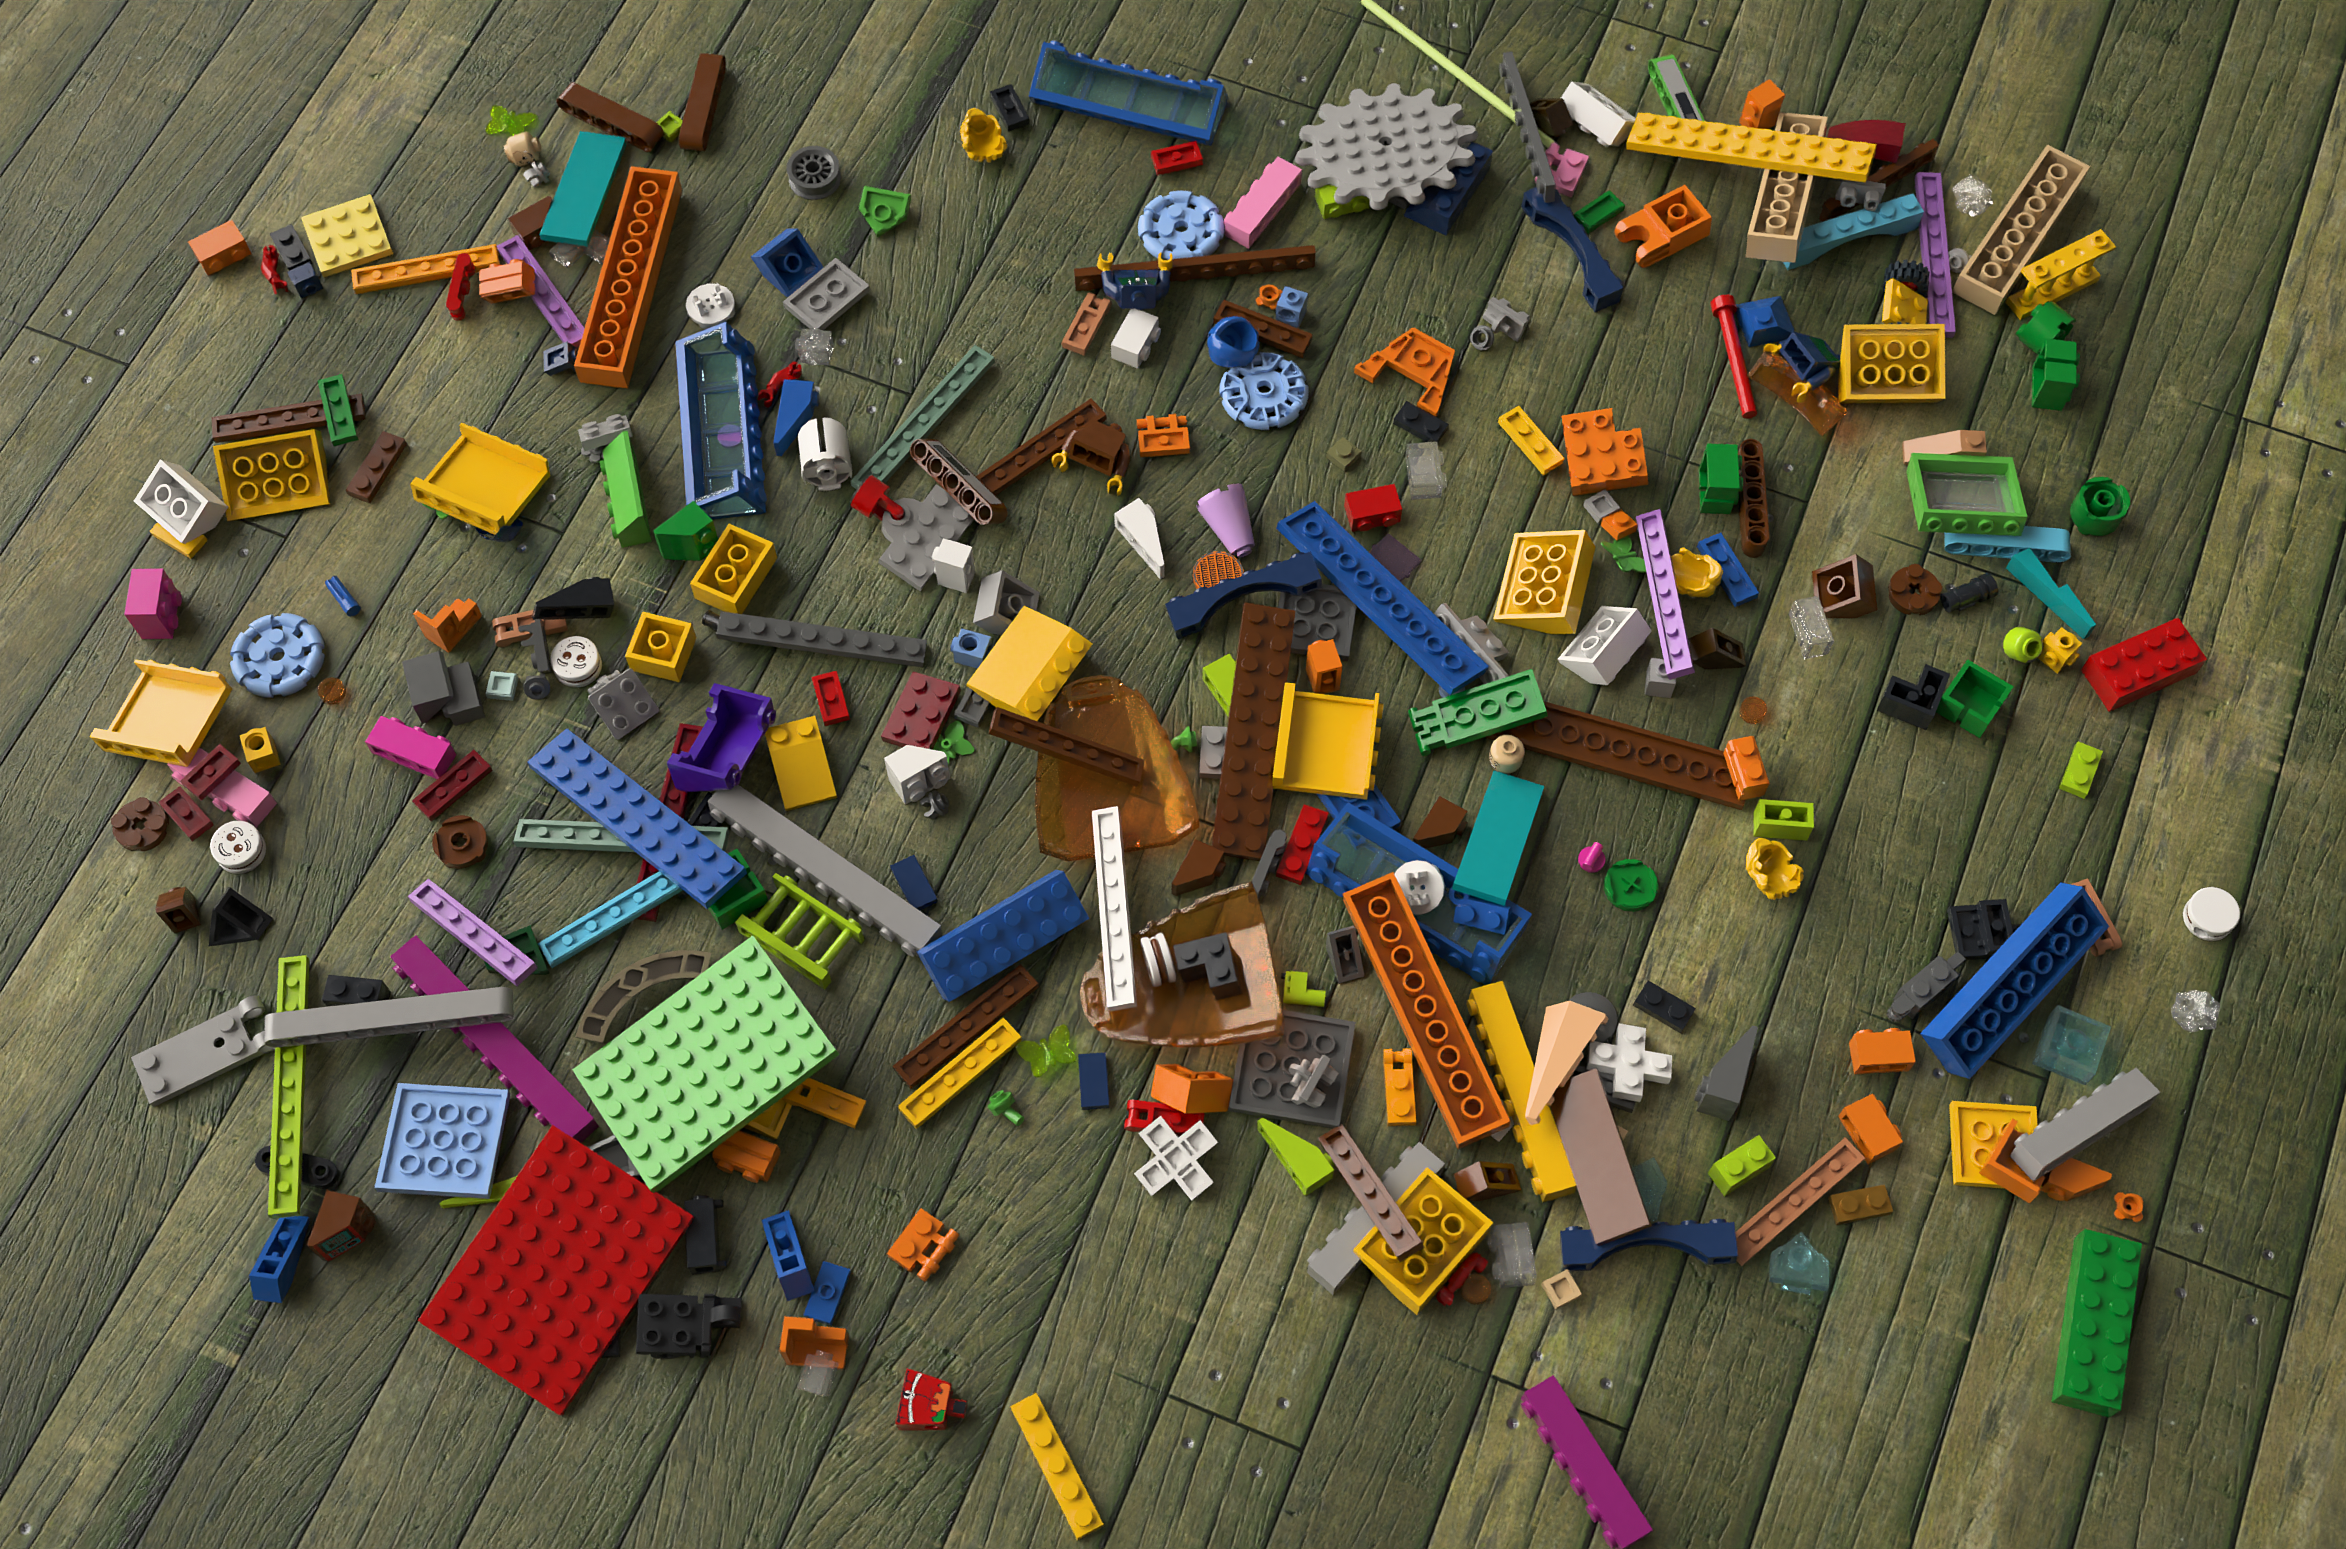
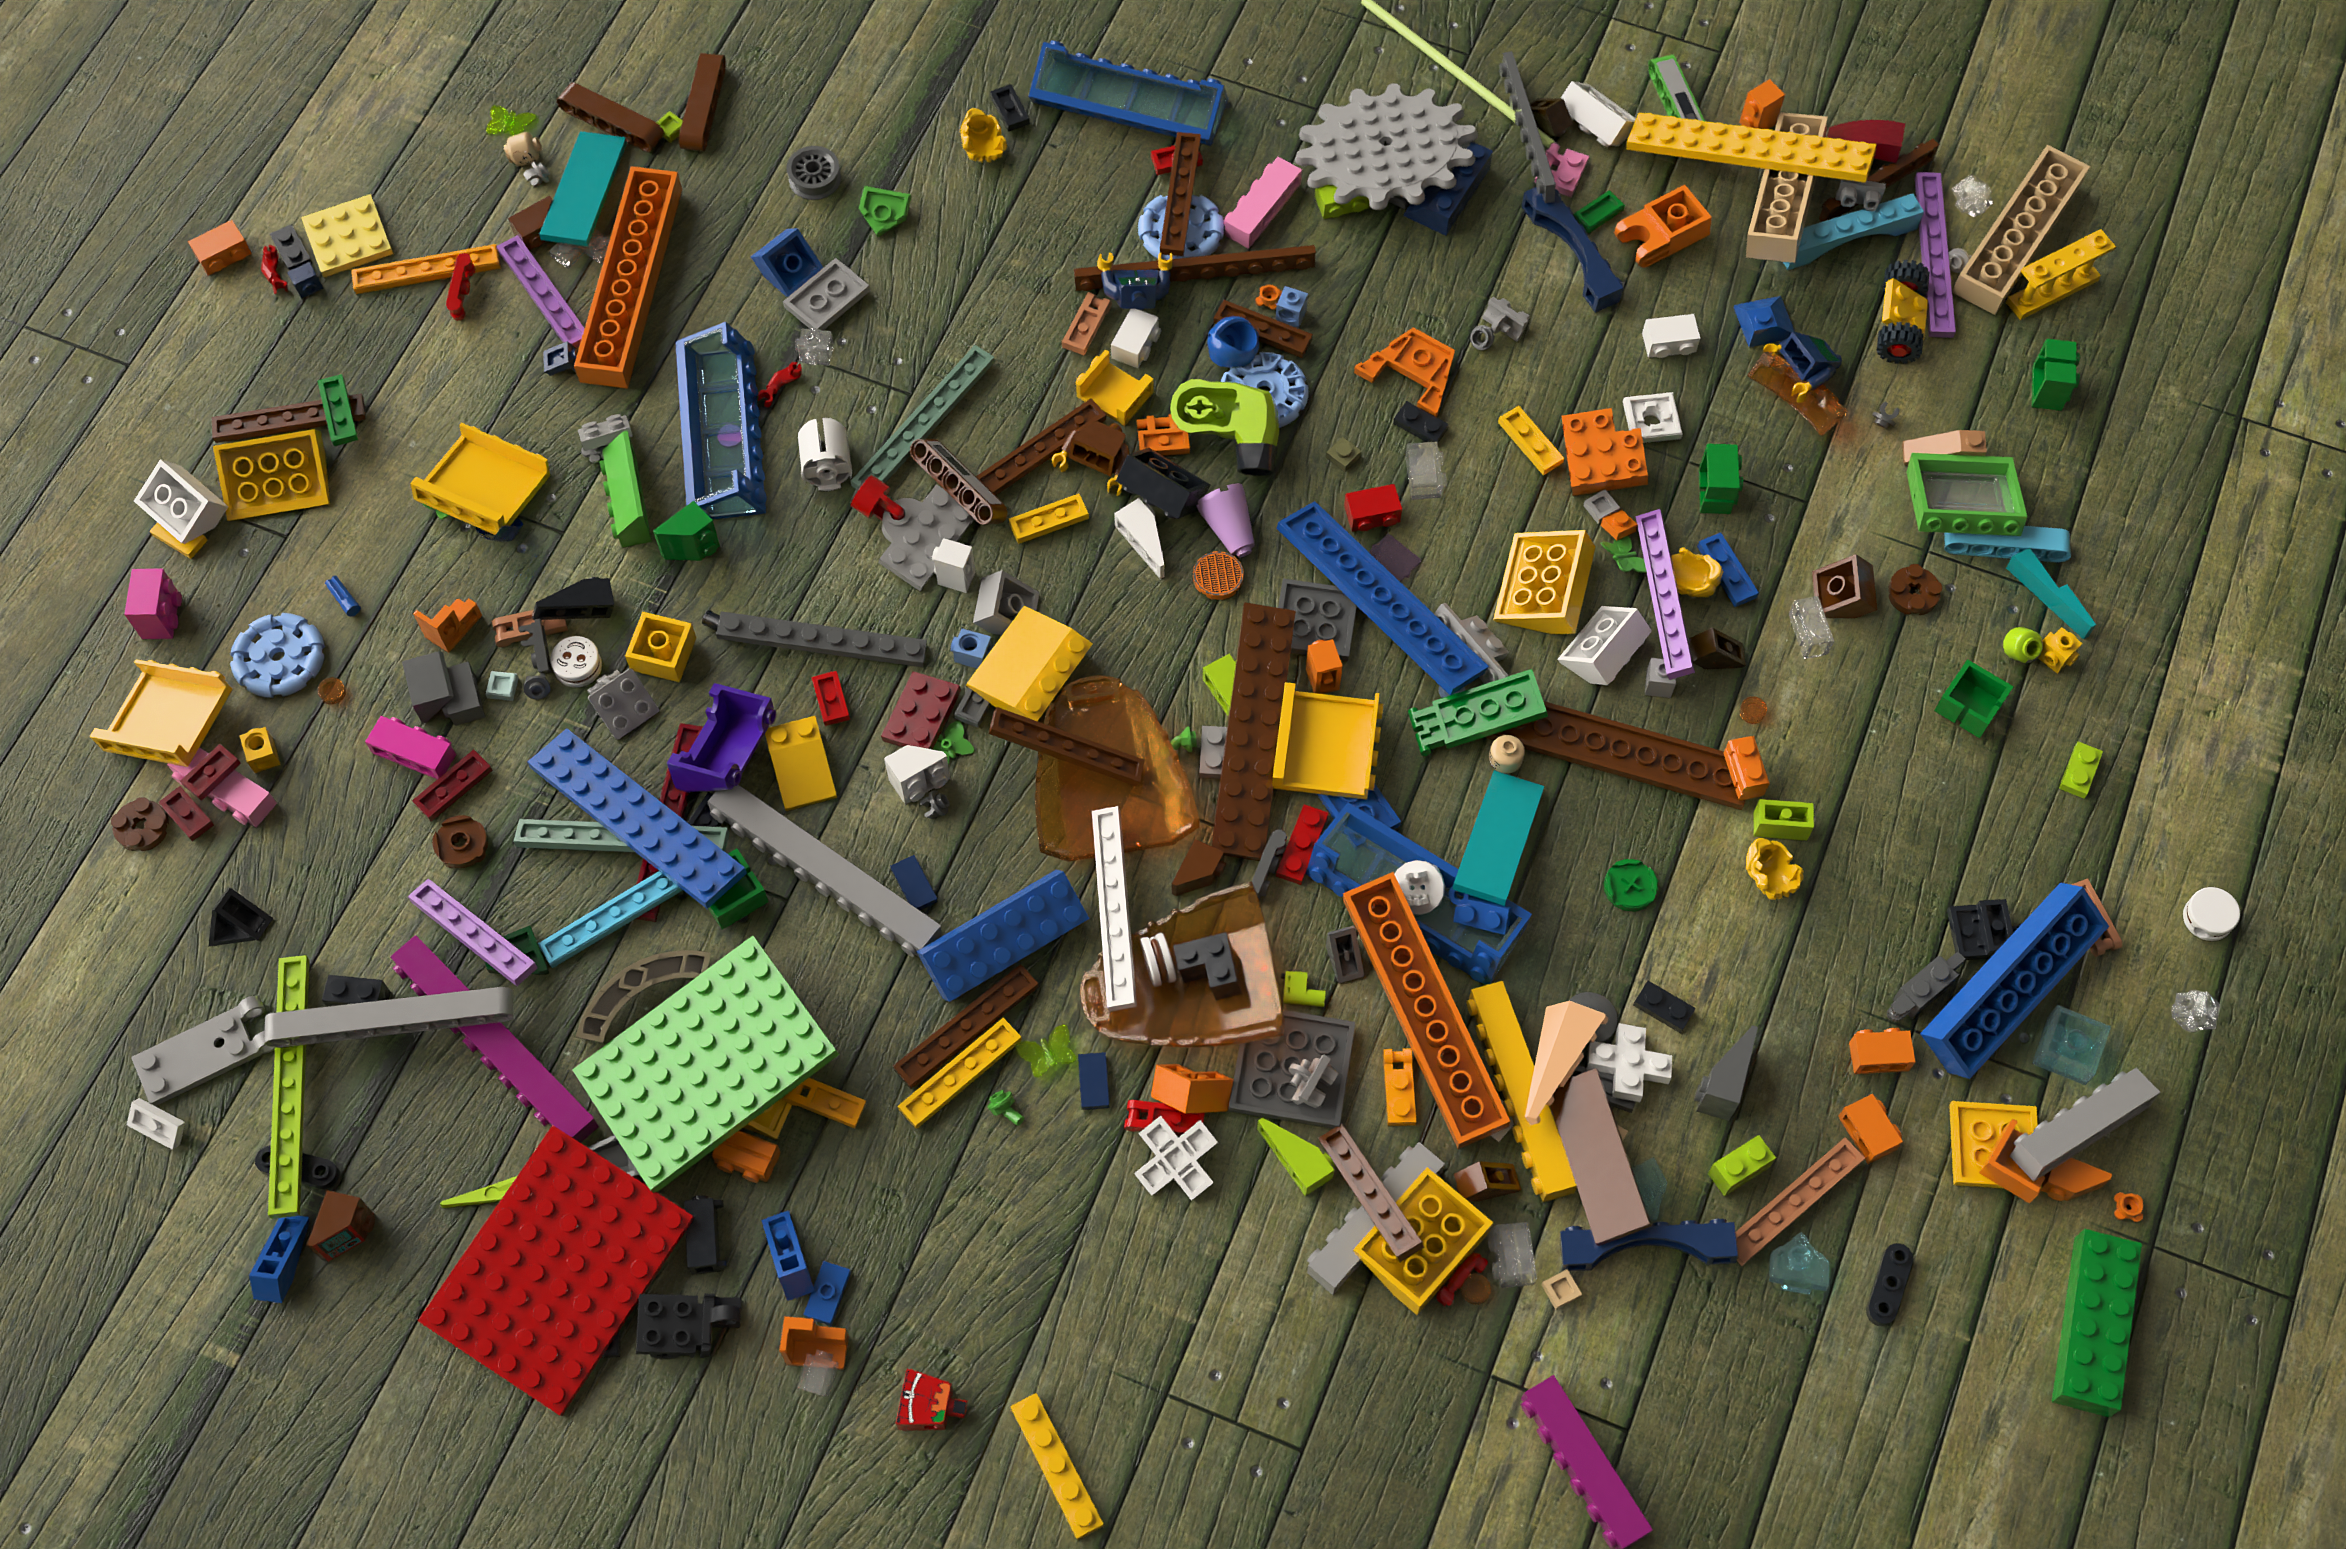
reddish brown slope [155,887,201,934] -> none
white head [210,821,266,874] -> none
reddish brown plate [346,431,407,503] -> none
light blue plate [375,1083,511,1199] -> none
orange brick [479,259,535,304] -> none
white plate [686,283,735,329] -> none
yellow brick [690,523,777,614] -> none
lime fence [735,873,864,990] -> none
blue slope [773,379,819,456] -> none
orange plate [887,1208,960,1282] -> none
dark blue arch [1165,551,1322,640] -> none
reddish brown slope [1413,796,1468,849] -> none
dark pink plate [1578,842,1605,873] -> none
red piece [1710,294,1757,419] -> none
reddish brown beam [1738,439,1769,558] -> none
pearl gold plate [1828,1184,1893,1225] -> none
yellow slope [1838,324,1945,403] -> none
black brick [1876,664,1950,730] -> none
black axle [1940,573,1998,613] -> none
green brick [2015,301,2076,355] -> none
green brick [2070,477,2131,536] -> none
red brick [2081,618,2207,712] -> none
none -> white plate [127,1098,185,1150]
none -> yellow plate [1009,494,1089,544]
none -> yellow panel [1076,349,1154,426]
none -> black brick [1116,448,1210,519]
none -> reddish brown plate [1160,132,1201,257]
none -> lime piece [1170,379,1279,476]
none -> white piece [1623,392,1682,443]
none -> white brick [1642,314,1700,358]
none -> black plate [1866,1243,1913,1326]
none -> dark grey plate [1872,402,1899,429]

